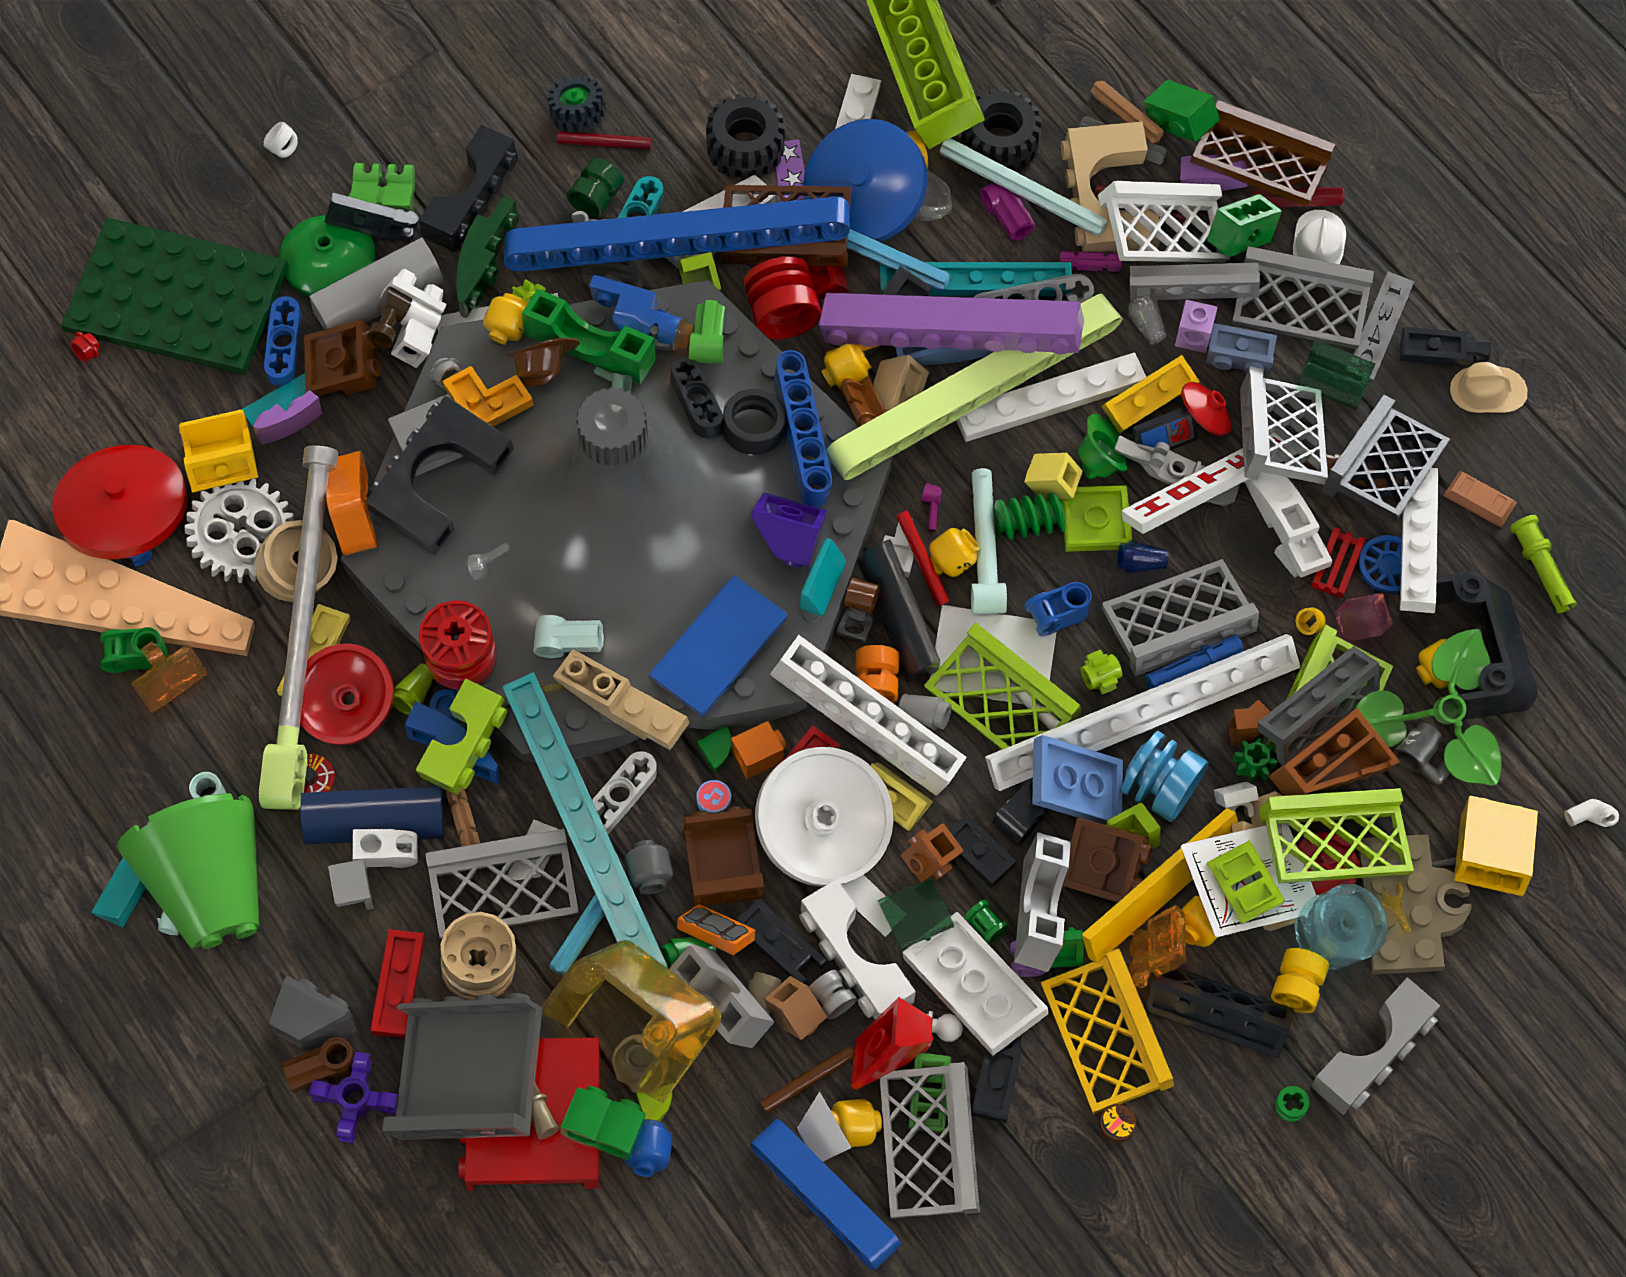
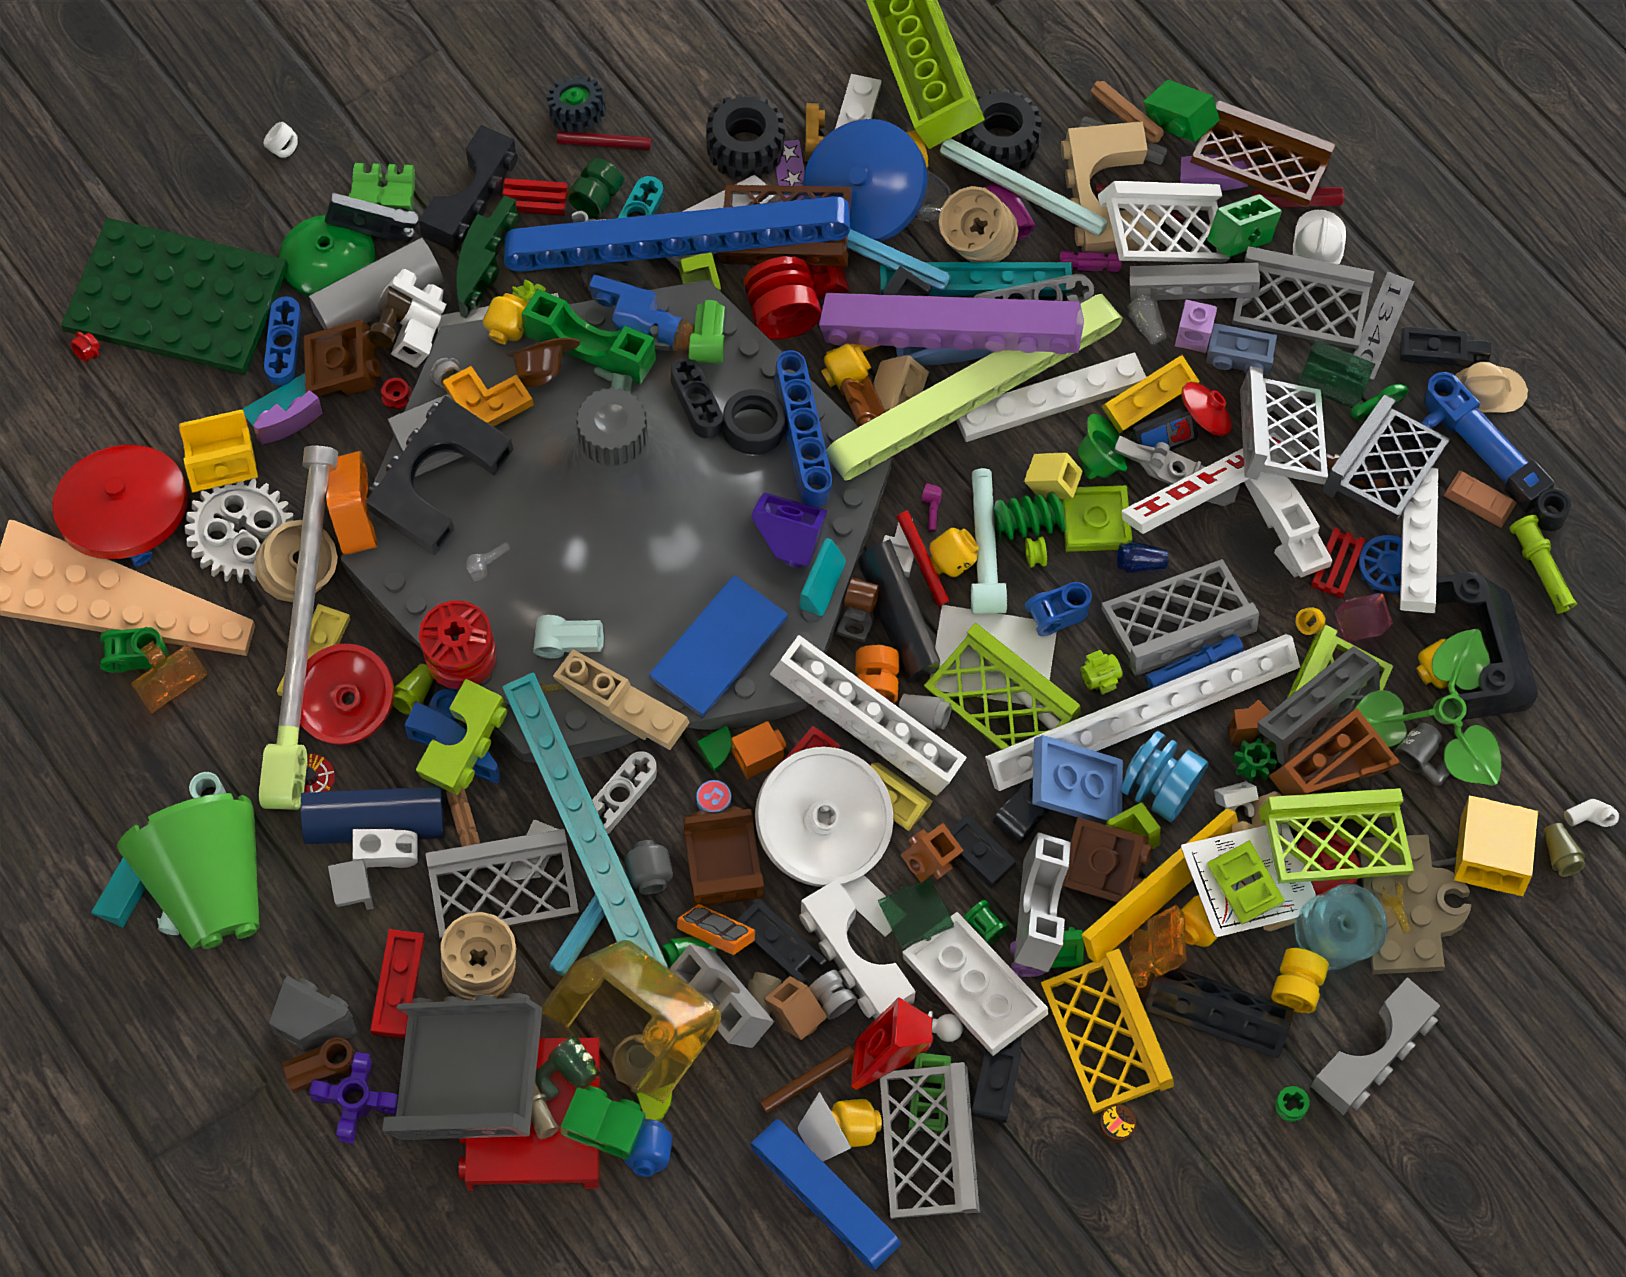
none -> red plate [381,378,413,409]
none -> red tile [502,178,568,216]
none -> clear green piece [535,1036,600,1101]
none -> pearl gold plate [805,103,825,161]
none -> tan wheel [939,186,1019,262]
none -> lime bush [1025,537,1047,568]
none -> green piece [1351,384,1409,421]
none -> blue piece [1421,372,1571,531]
none -> olive cone [1543,823,1585,877]

